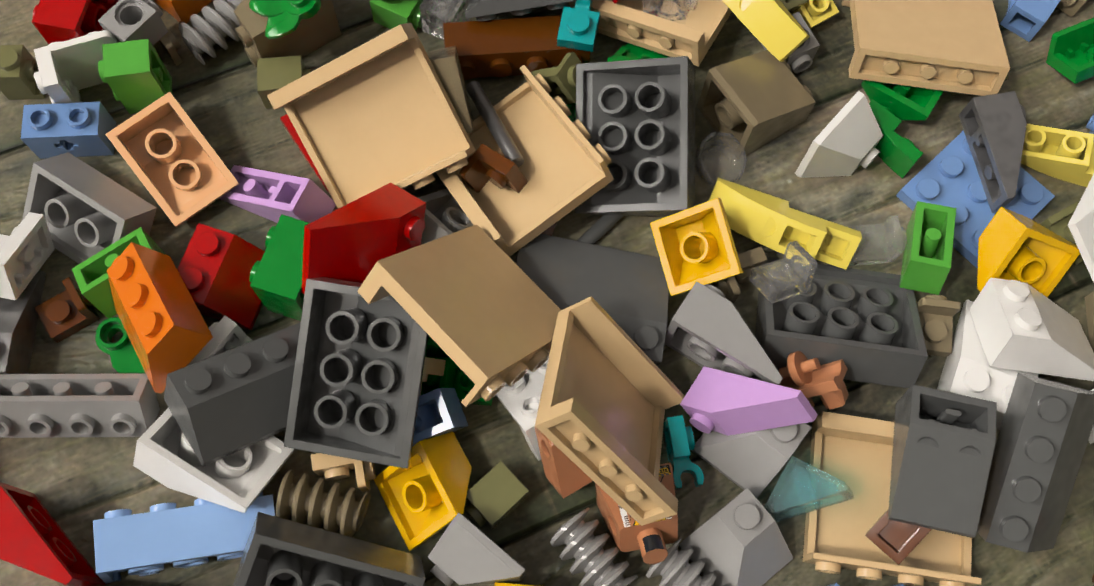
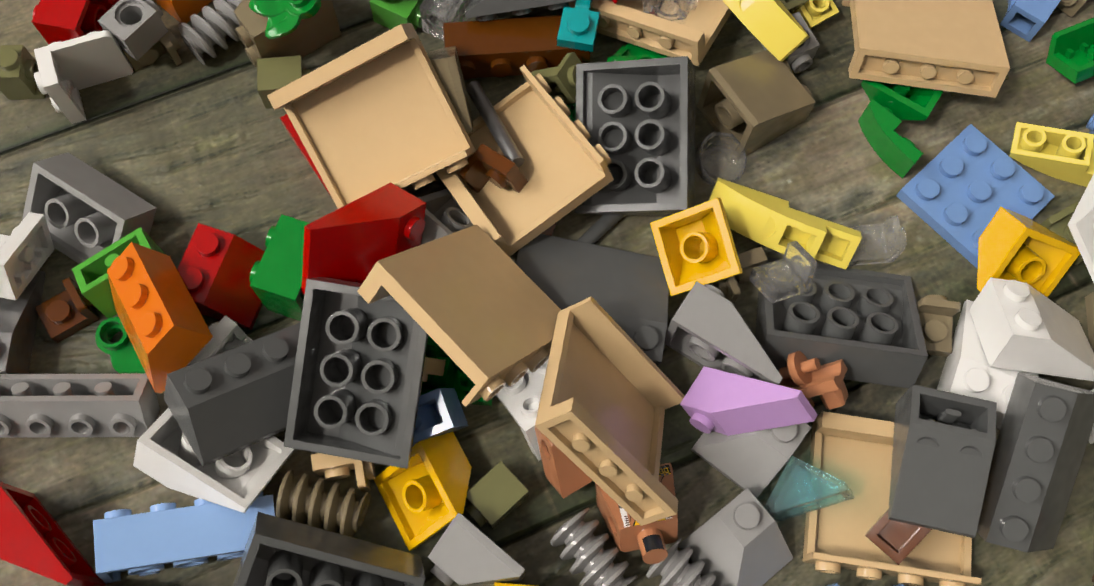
medium blue brick [21,101,116,159] -> none
bright green brick [98,39,173,114] -> none
light nougat slope [105,92,239,228] -> none
lavender slope [219,165,336,223] -> none
teal plate [663,415,704,490] -> none
white slope [795,91,883,178] -> none
bright green brick [899,201,956,295] -> none
flat silver slope [958,91,1027,213] -> none

